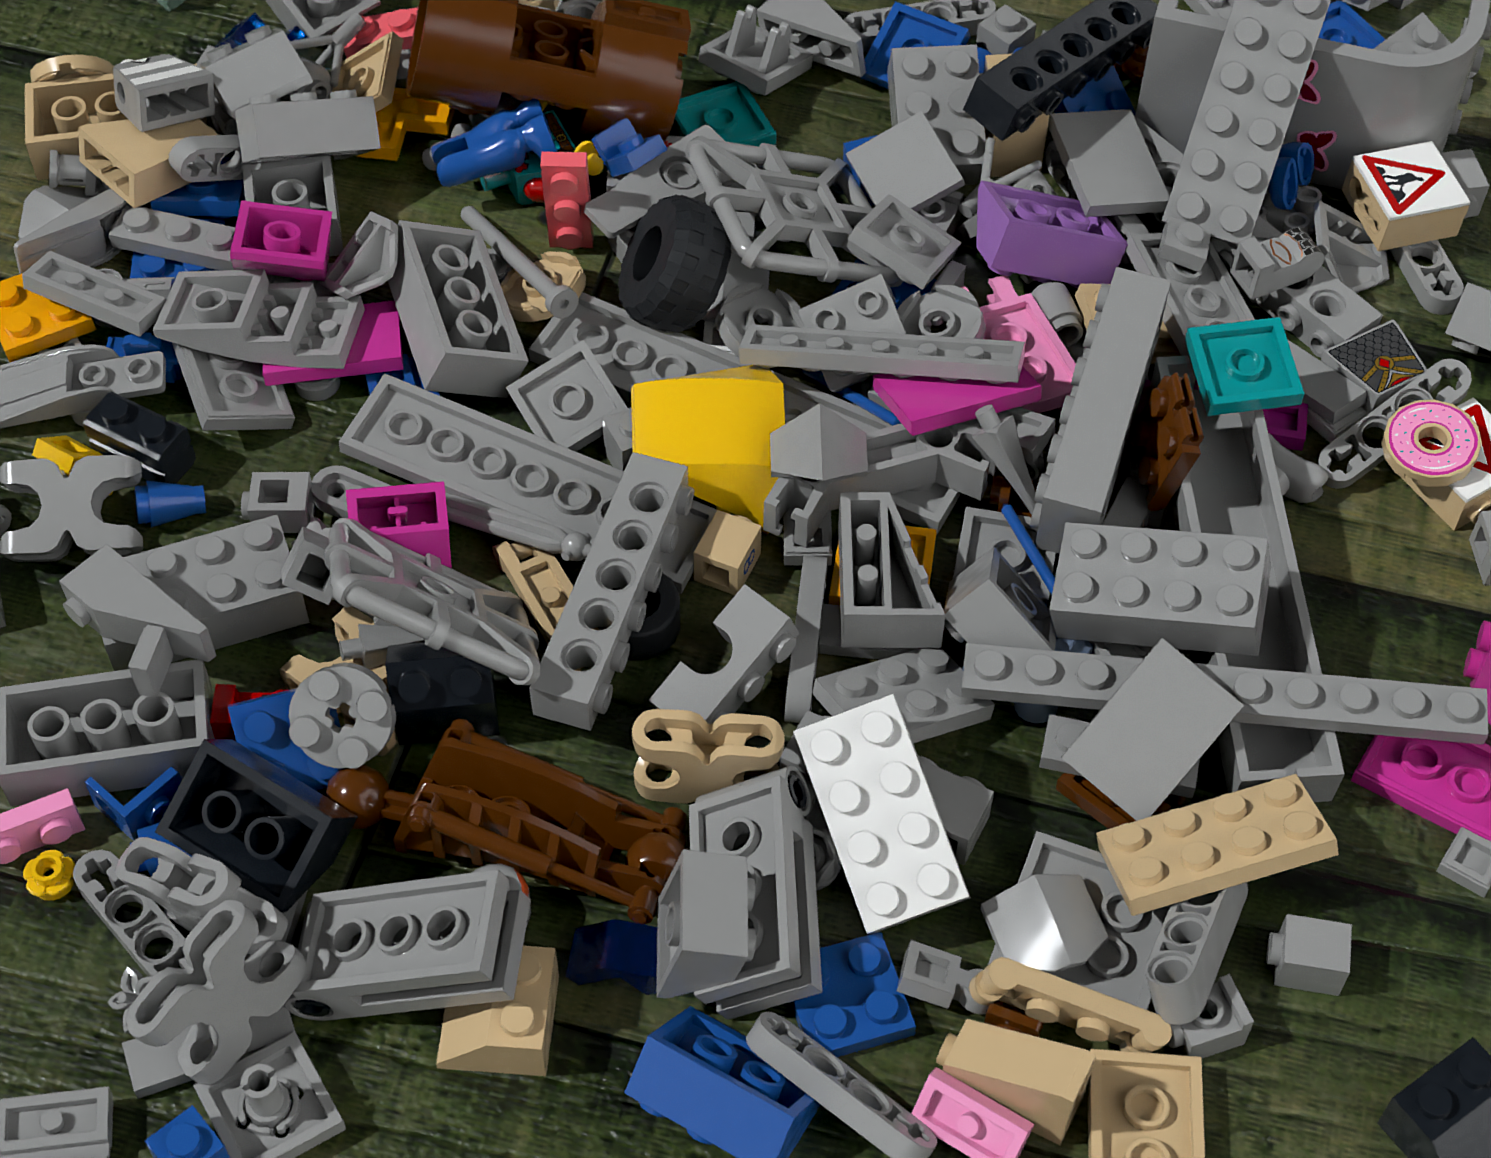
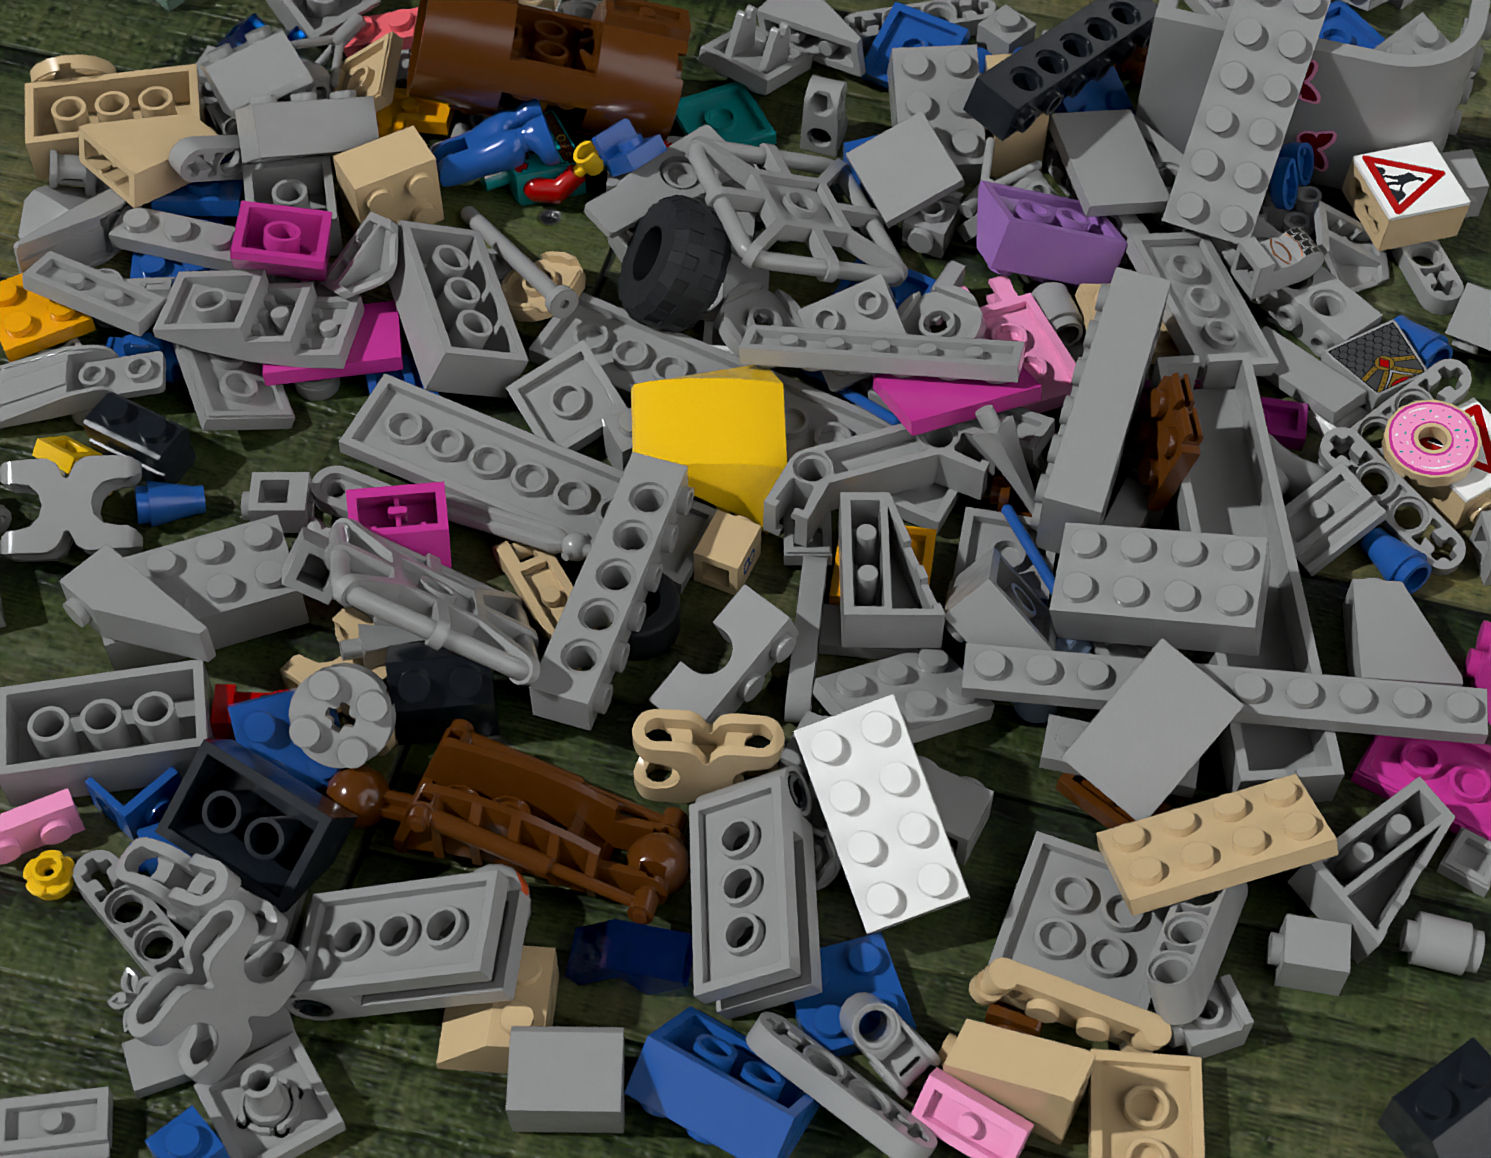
light grey torso [113,54,215,132] -> none
light grey tile [128,624,174,698] -> none
coral plate [540,152,594,250] -> none
light grey slope [657,849,756,999] -> none
light grey slope [770,403,868,481] -> none
light grey plate [848,194,962,290] -> none
light grey plate [897,940,989,1015] -> none
light grey slope [981,874,1108,973] -> none
light grey plate [1158,216,1211,272] -> none
teal plate [1185,317,1305,416] -> none
none -> tan brick [333,125,444,233]
none -> light grey slope [506,1026,624,1133]
none -> light grey leg [800,75,848,157]
none -> light grey piece [839,992,943,1100]
none -> light grey plate [1285,462,1389,577]
none -> light grey wedge [1288,776,1455,965]
none -> light grey beam [1318,427,1466,576]
none -> light grey slope [1342,578,1463,687]
none -> blue cone [1360,527,1432,594]
none -> blue cone [1394,315,1453,369]
none -> light grey brick [1400,911,1485,975]

